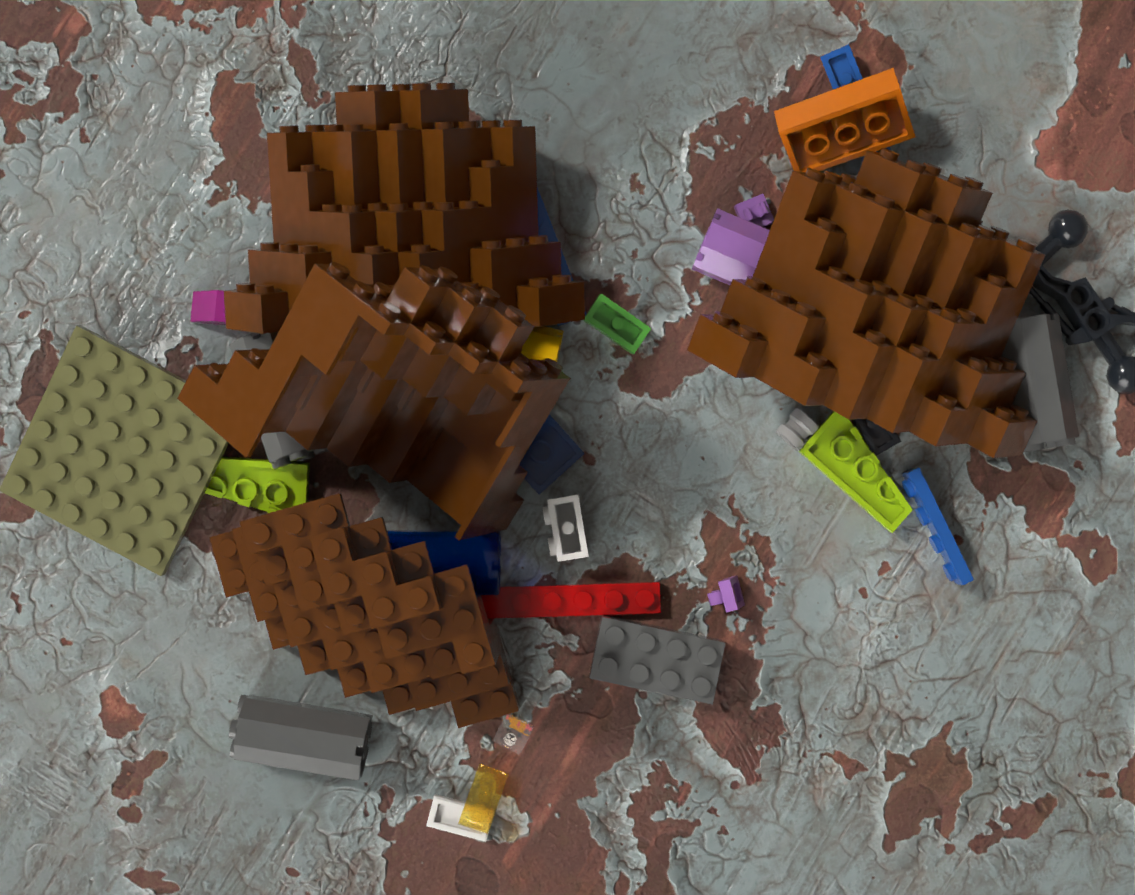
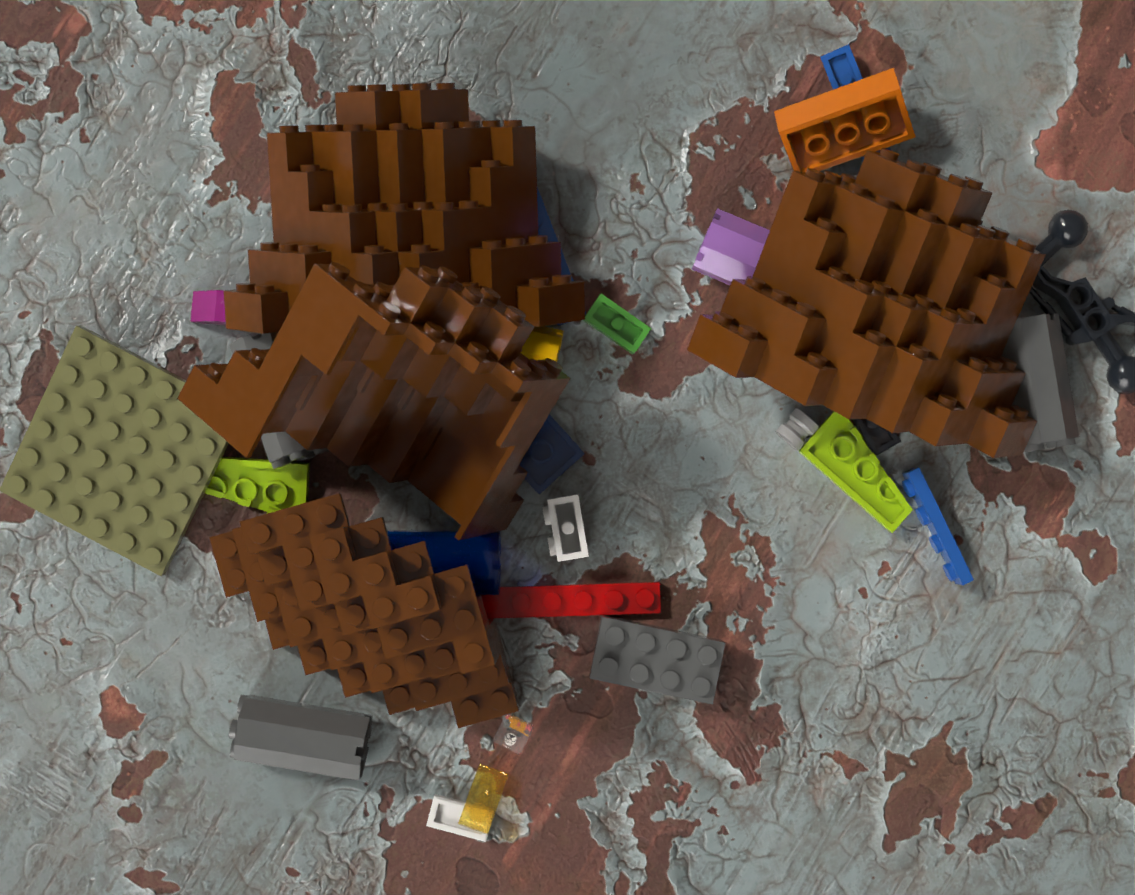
medium lavender tile [707,576,745,612] -> none
medium lavender tile [734,194,774,228] -> none

